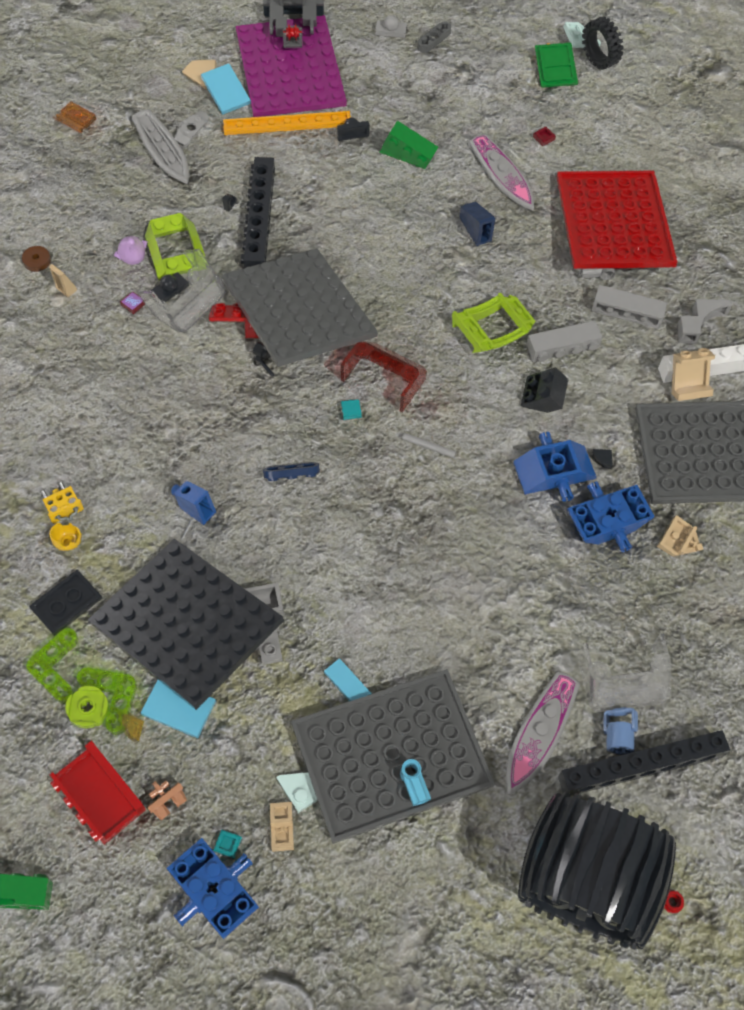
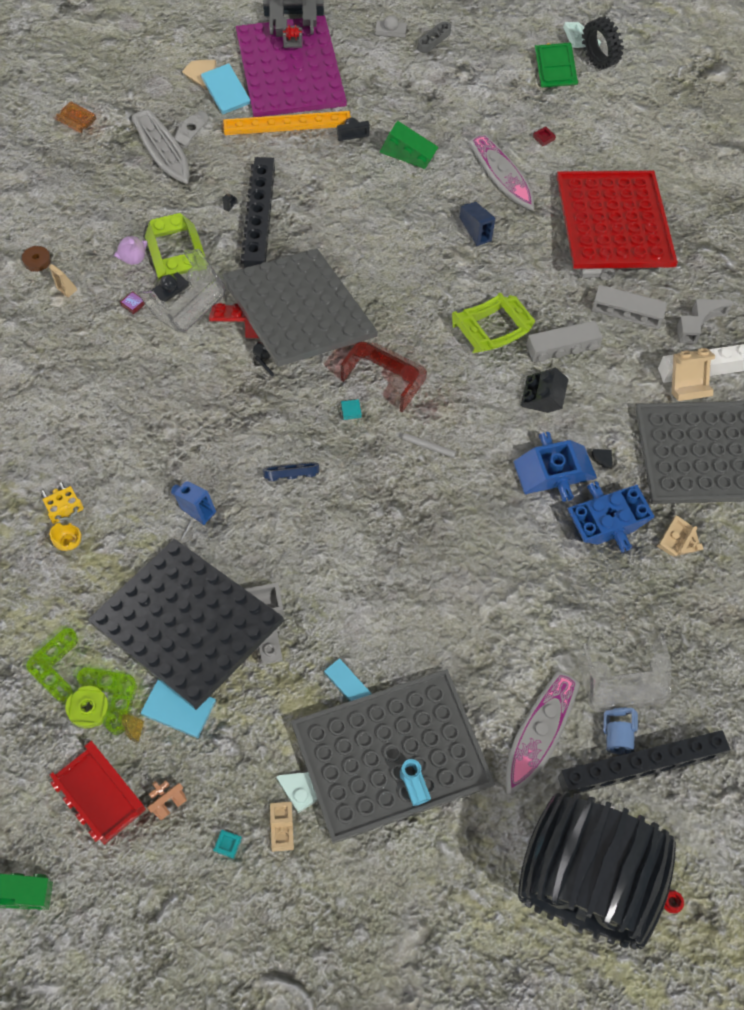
black tile [29,569,103,636] -> none
blue slope [167,838,259,939] -> none

